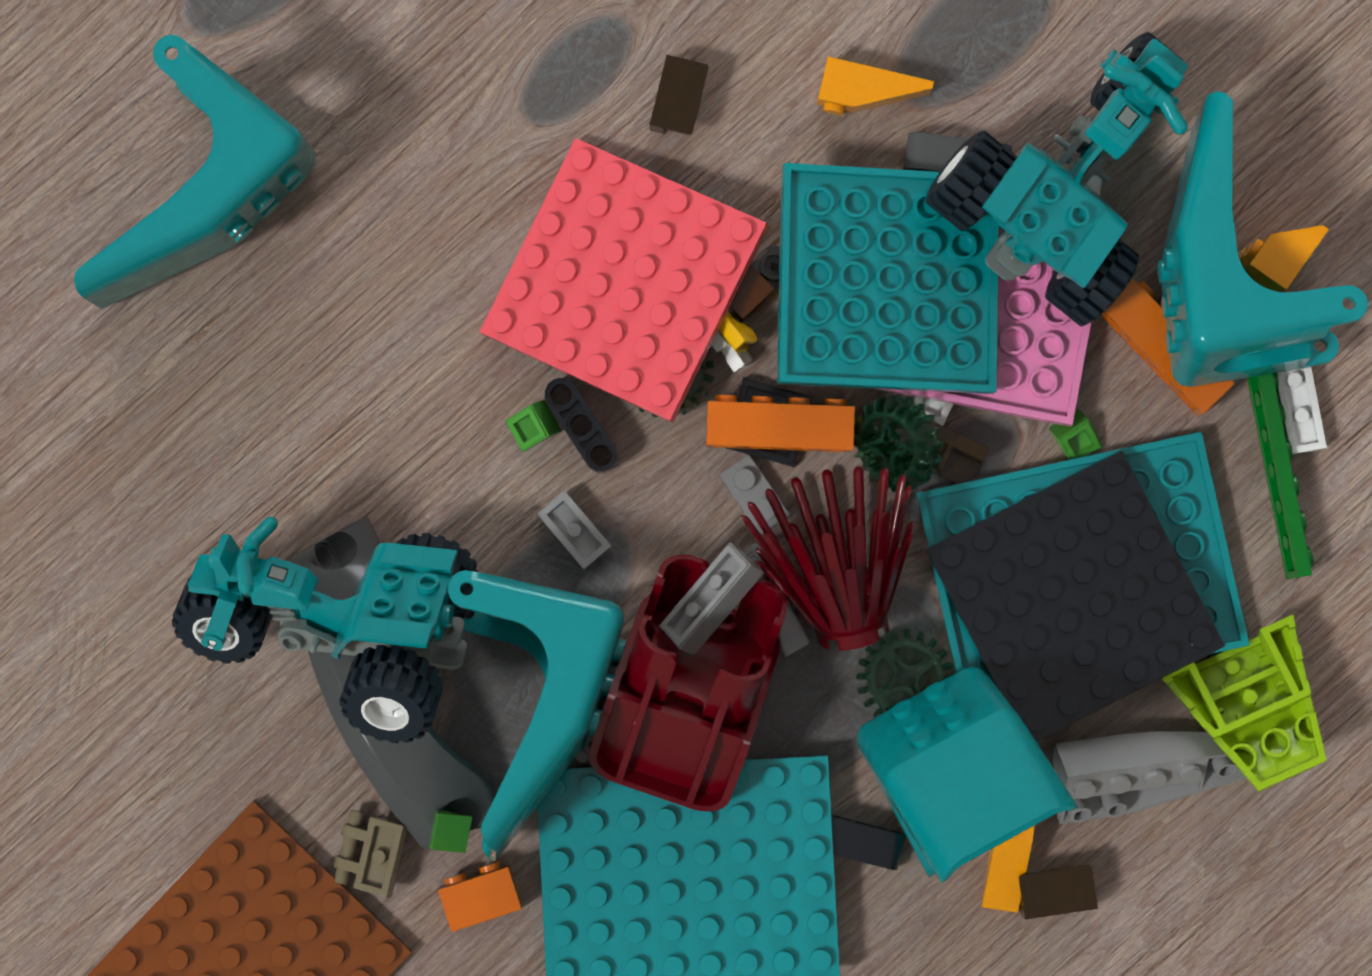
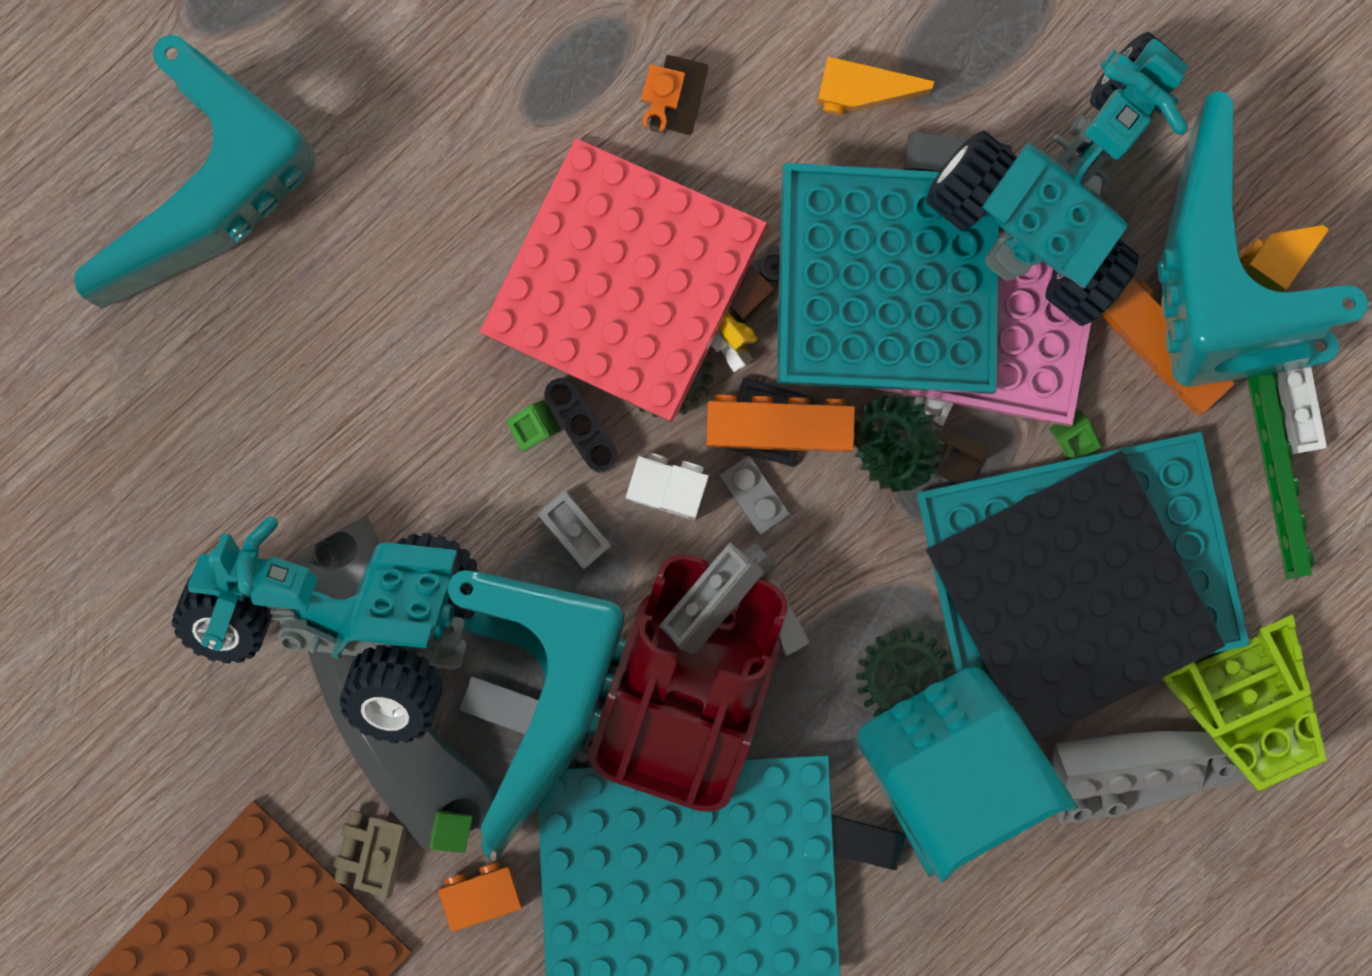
dark red plant [741,466,914,650] -> none
light orange slope [981,825,1035,913] -> none
dark brown panel [1018,865,1098,920] -> none
none -> light grey tile [459,676,539,734]
none -> white brick [625,452,709,521]
none -> orange plate [641,64,685,133]

